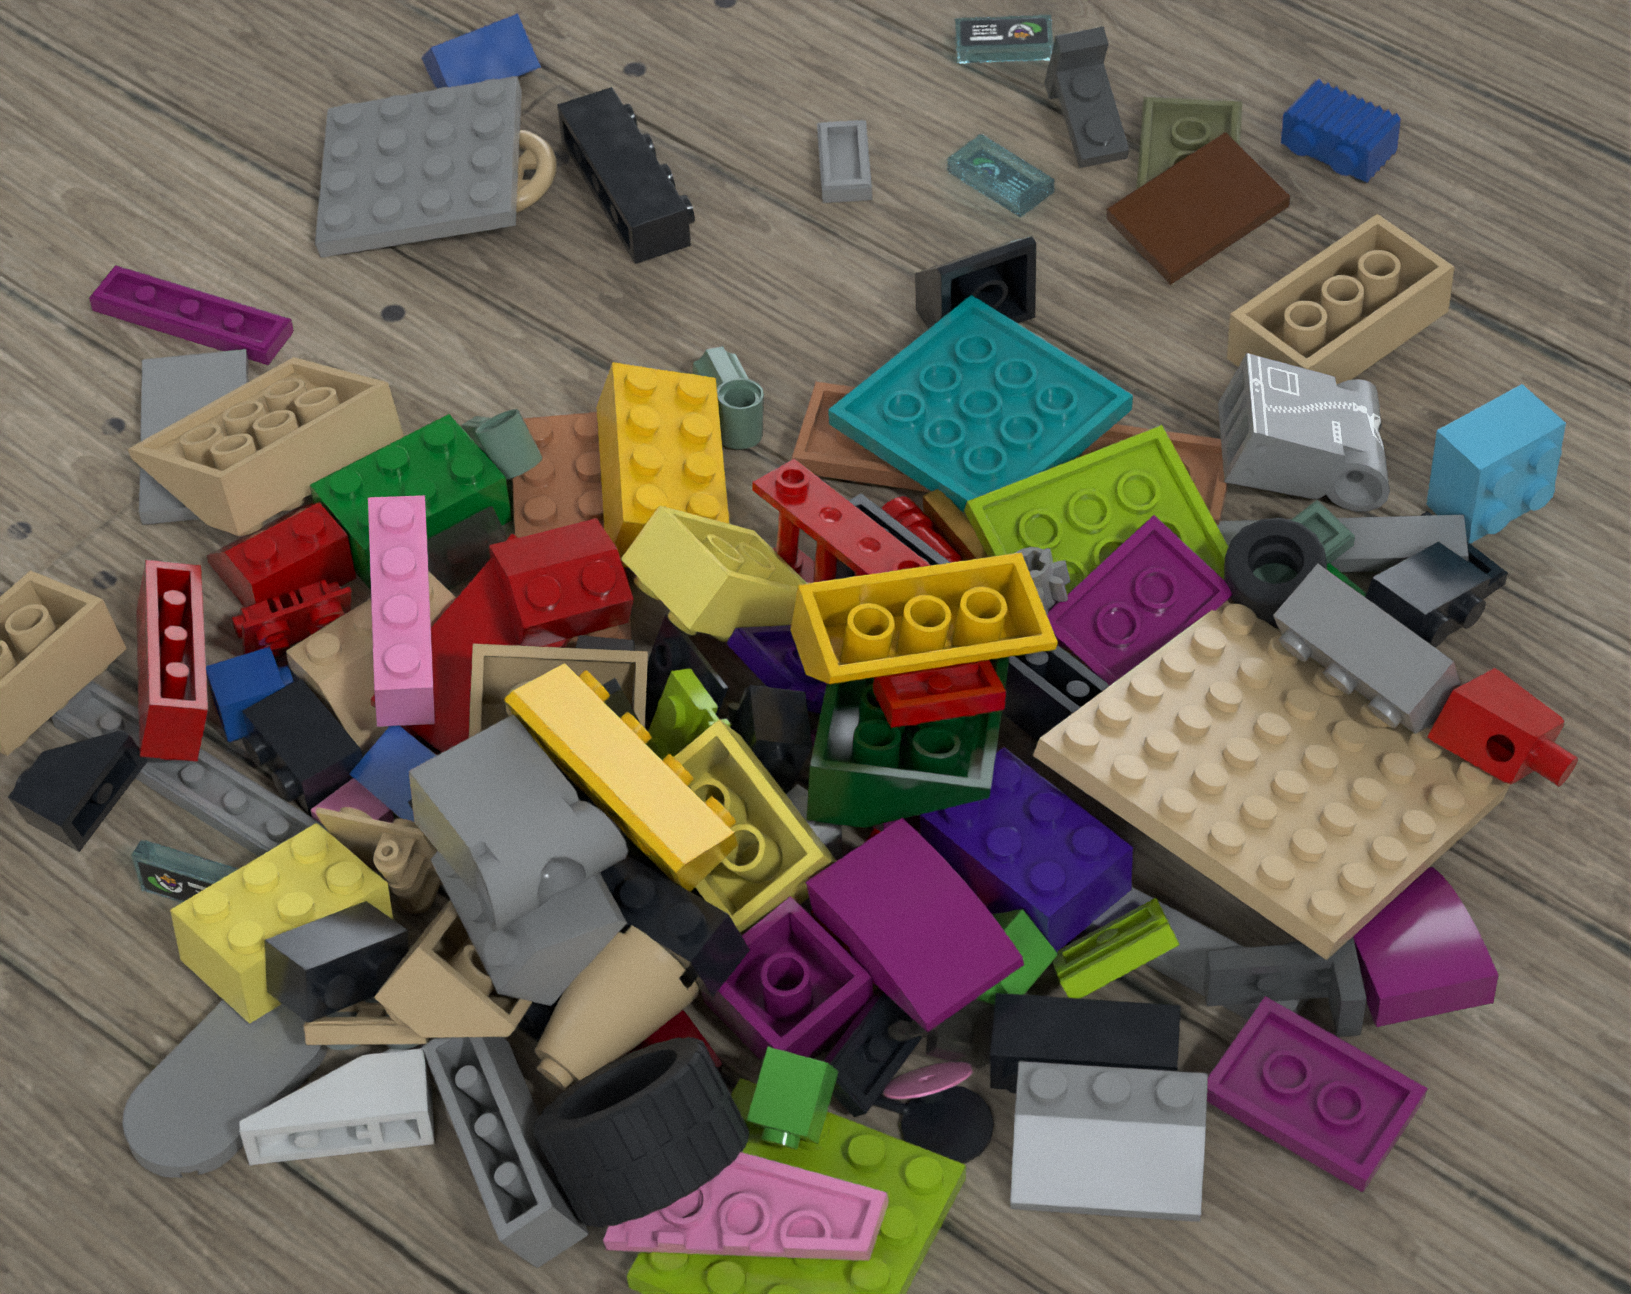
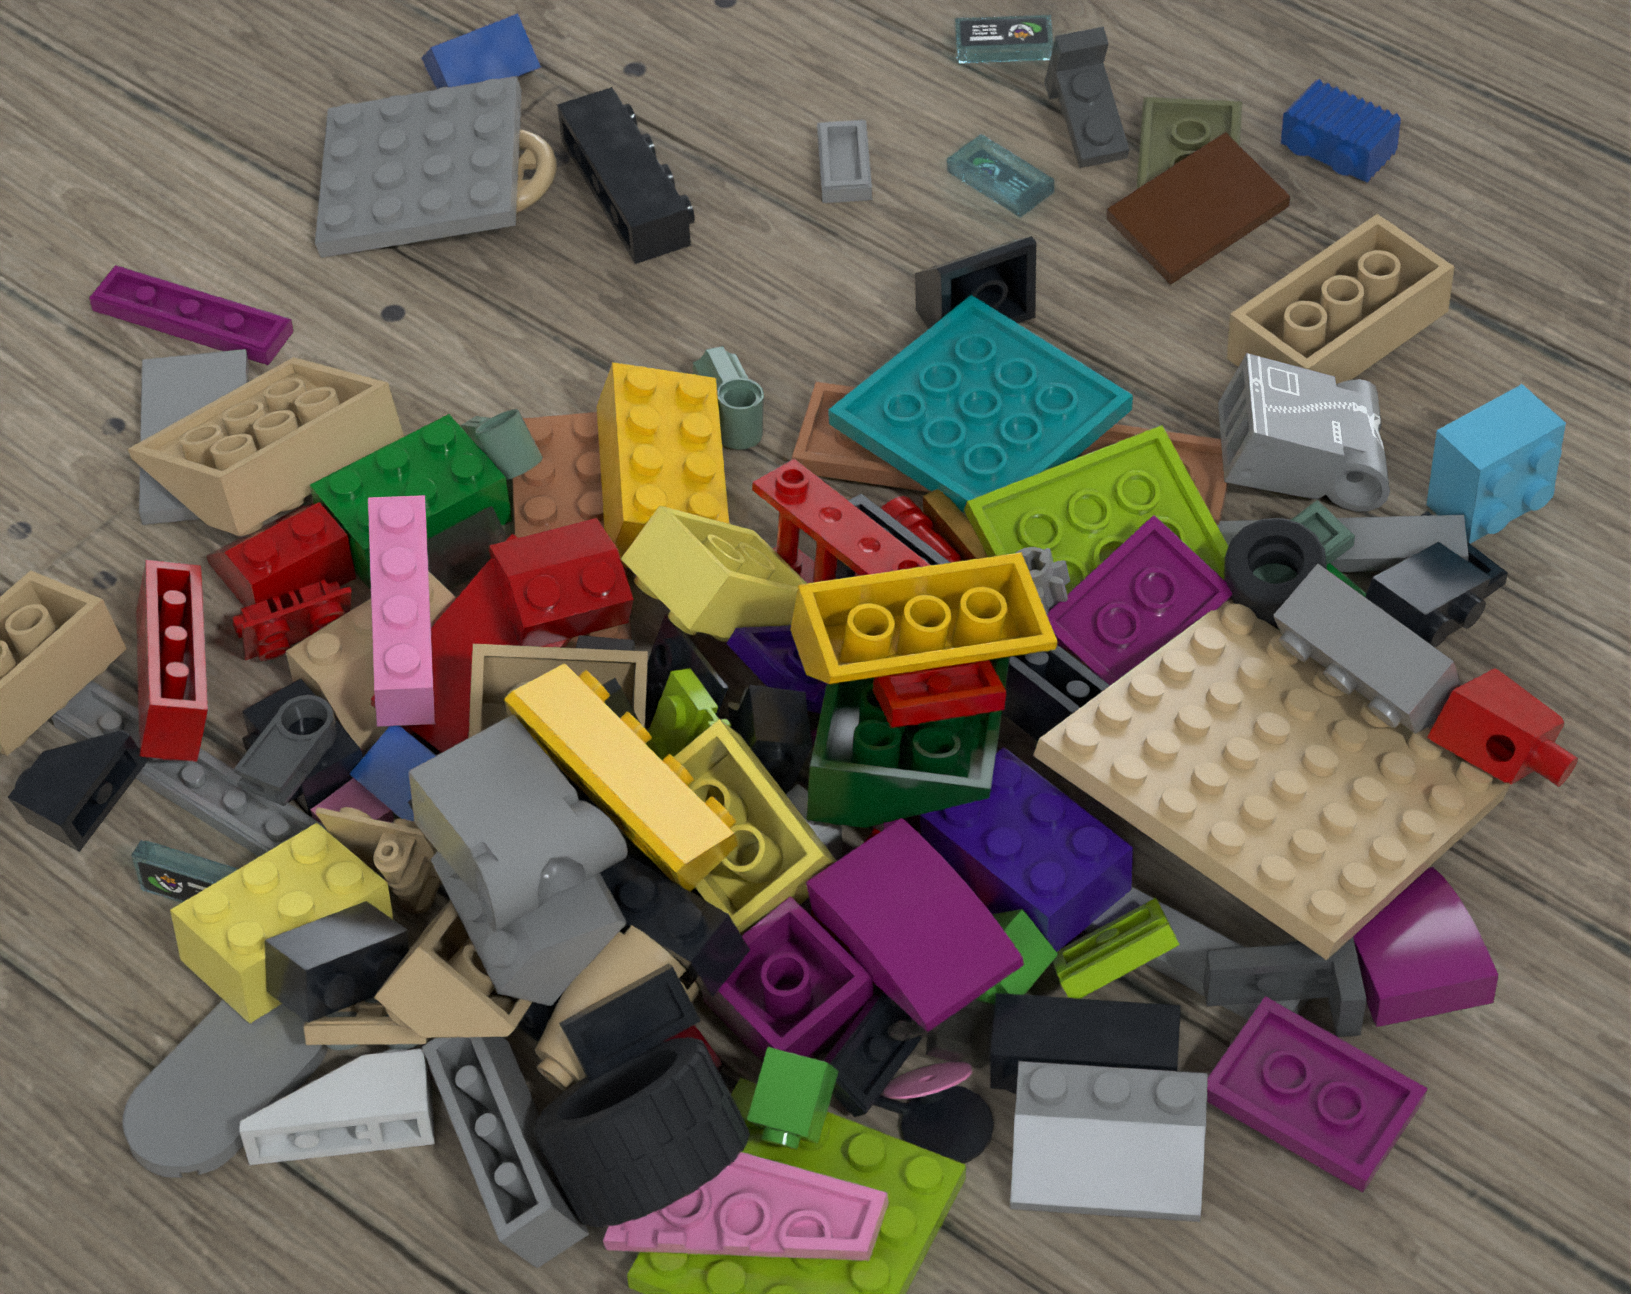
blue brick [206,647,294,743] -> none
none -> dark grey piece [233,695,337,806]
none -> black tile [559,963,701,1082]

